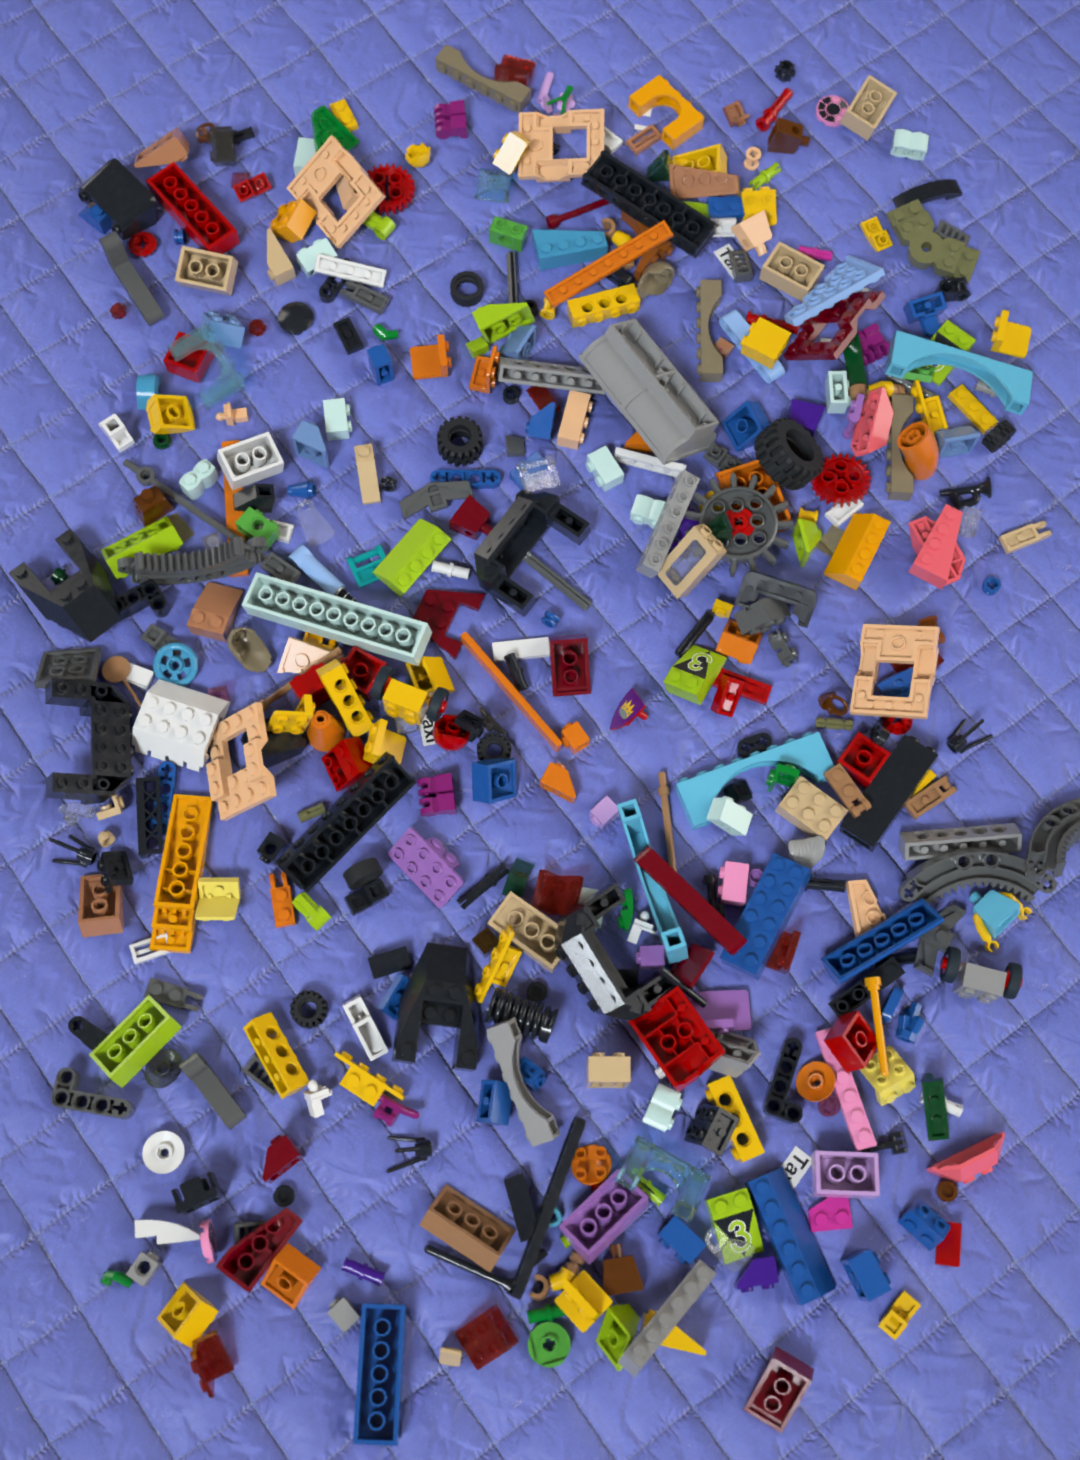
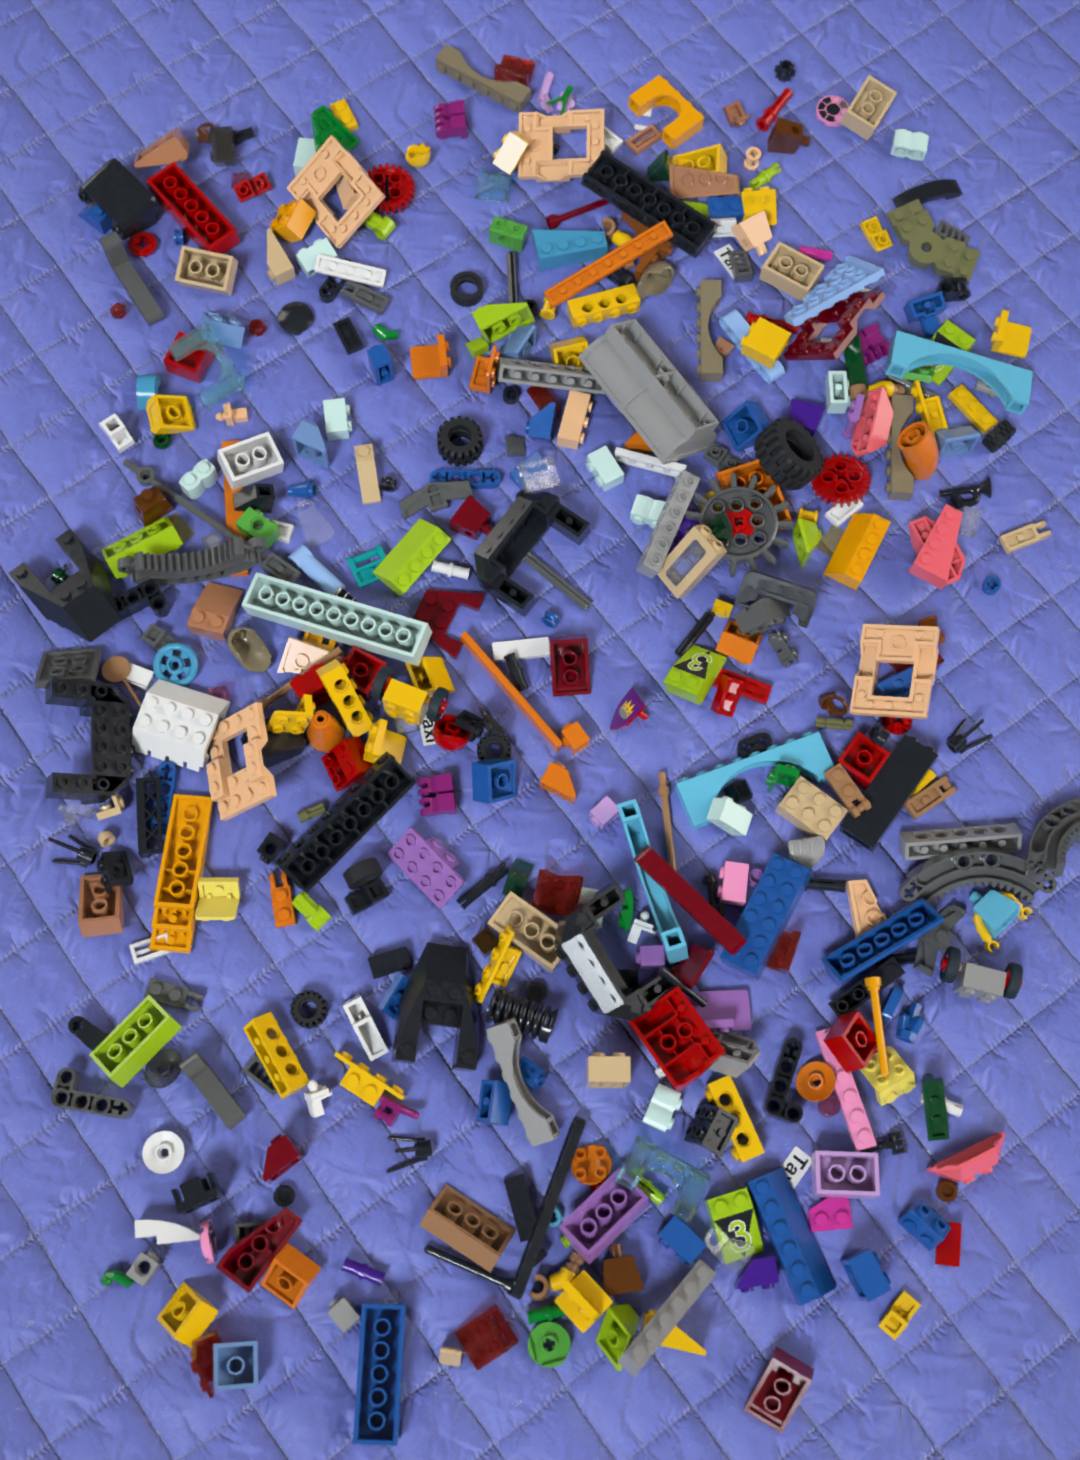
none -> medium blue slope [213,1341,258,1391]
none -> yellow slope [549,336,588,368]

